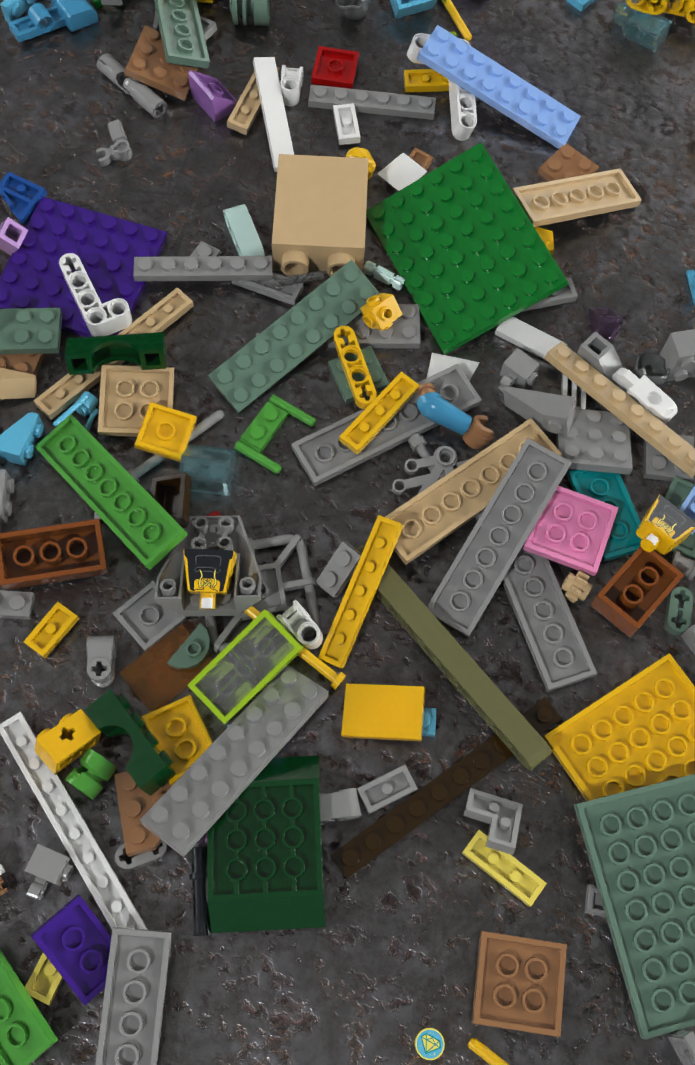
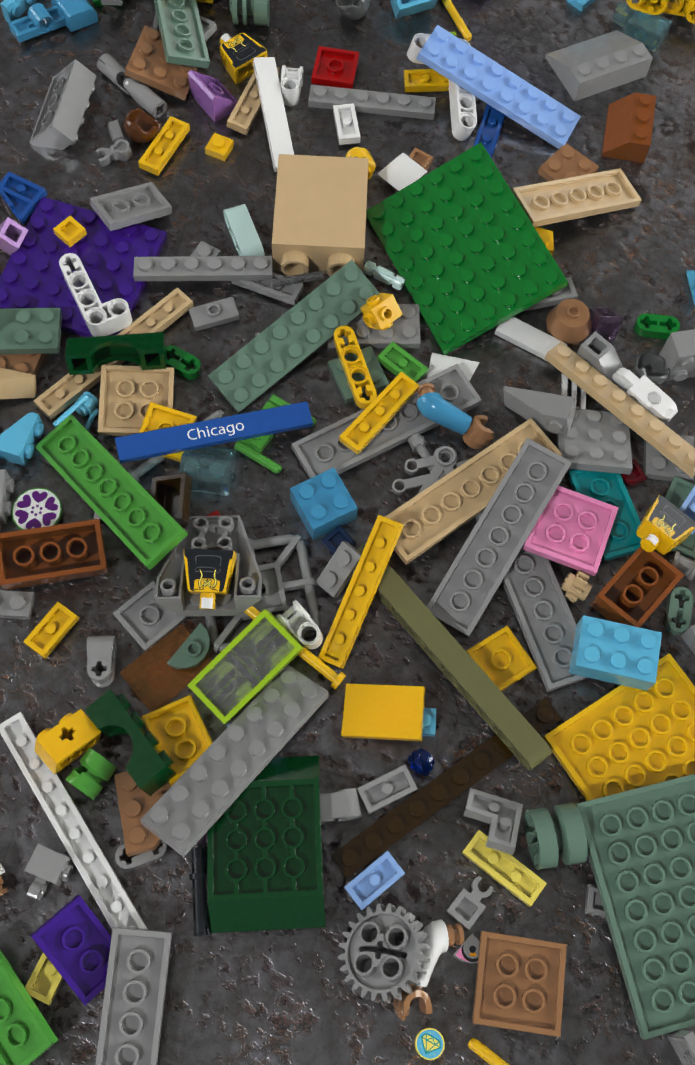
light grey brick [498,348,540,393] -> none
none -> tile [12,488,64,530]
none -> light grey slope [29,59,97,150]
none -> yellow plate [53,216,87,247]
none -> light grey plate [90,182,172,231]
none -> blue tile [115,402,313,464]
none -> reddish brown hair [124,108,161,144]
none -> yellow plate [138,116,190,176]
none -> green beam [166,345,202,380]
none -> light grey plate [188,297,240,332]
none -> yellow plate [205,133,234,161]
none -> torso [219,33,268,84]
none -> dark azure brick [290,467,358,540]
none -> dark blue tile [321,525,356,555]
none -> light grey gear [338,903,431,1004]
none -> light blue plate [344,851,405,911]
none -> bright green plate [377,341,429,383]
none -> piece [393,919,464,1021]
none -> clear blue plate [407,748,435,776]
none -> light grey plate [445,876,494,931]
none -> light grey tile [452,933,479,964]
none -> yellow tile [466,625,537,691]
none -> blue tile [473,104,506,159]
none -> sand green wheel [524,803,588,870]
none -> light grey slope [545,30,653,102]
none -> medium nougat cone [546,299,592,346]
none -> medium azure brick [569,615,662,691]
none -> dark orange slope [601,92,656,163]
none -> dark red tile [620,458,647,487]
none -> green beam [634,313,680,339]

